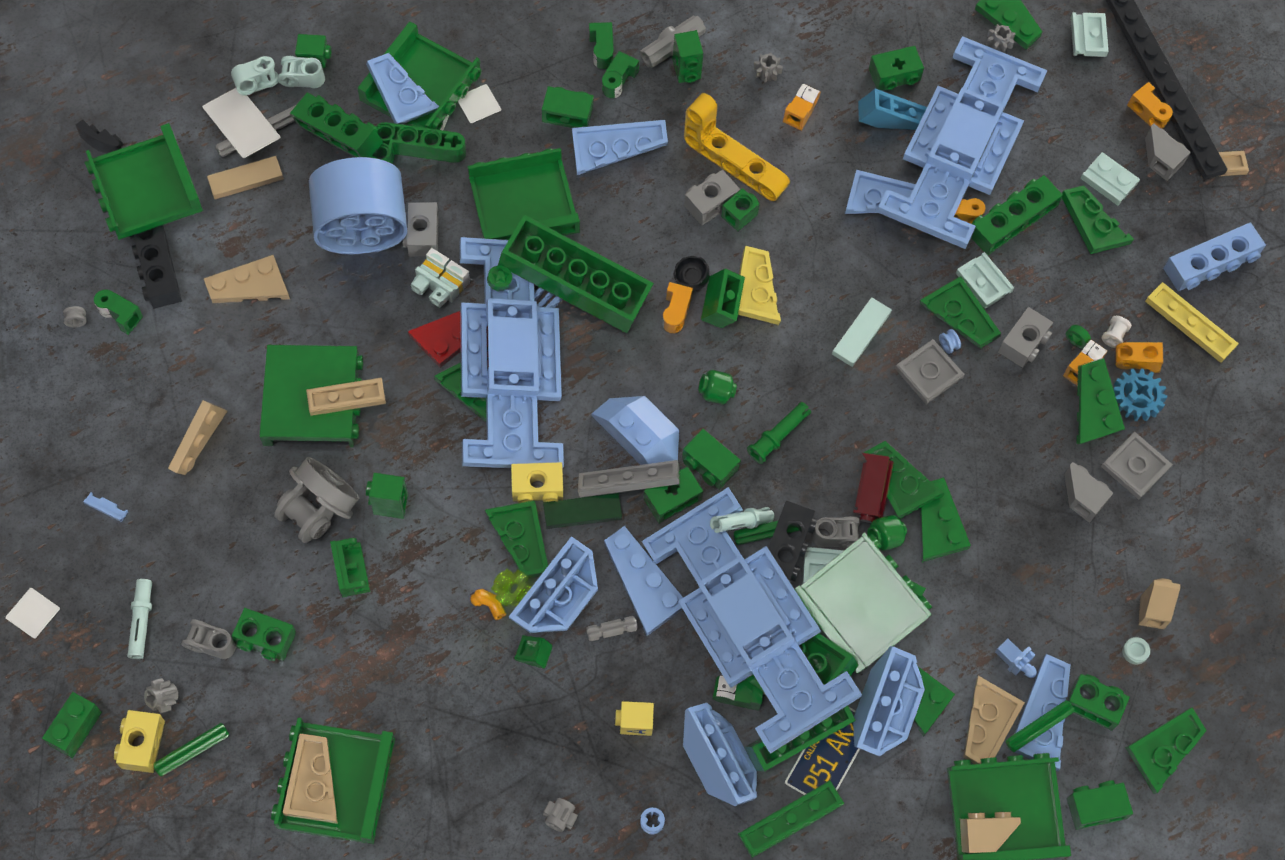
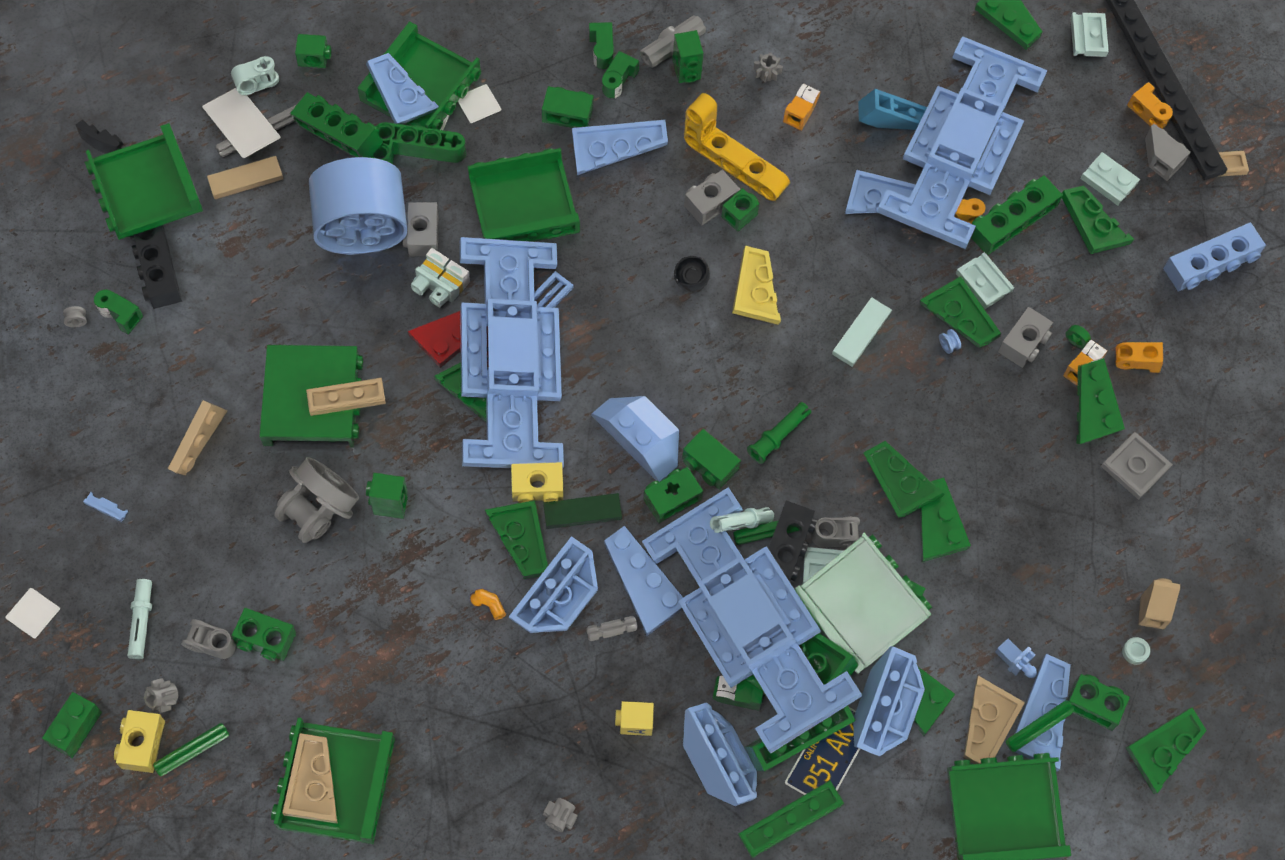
tan wing [204,255,290,303] -> none
light aqua piece [278,56,325,88] -> none
green hinge [330,538,370,598] -> none
green tile [487,265,512,291] -> none
clear neon green brick [491,568,532,607] -> none
green brick [498,215,654,333] -> none
green slope [514,635,552,669] -> none
light grey tile [578,460,679,497] -> none
light blue bush [640,807,665,834] -> none
light orange leg [662,282,693,334] -> none
green head [698,370,737,405] -> none
green brick [701,268,745,328] -> none
dark red window [853,452,894,523] -> none
green head [867,515,907,551] -> none
green brick [869,46,924,90] -> none
light grey tile [895,339,965,404] -> none
tan slope [960,812,1021,853] -> none
light grey gear [986,24,1015,53] -> none
light grey slope [1064,462,1113,523] -> none
green brick [1067,780,1133,830] -> none
white bush [1101,316,1132,348] -> none
dark azure gear [1113,368,1167,421] -> none
light yellow plate [1145,282,1239,363] -> none

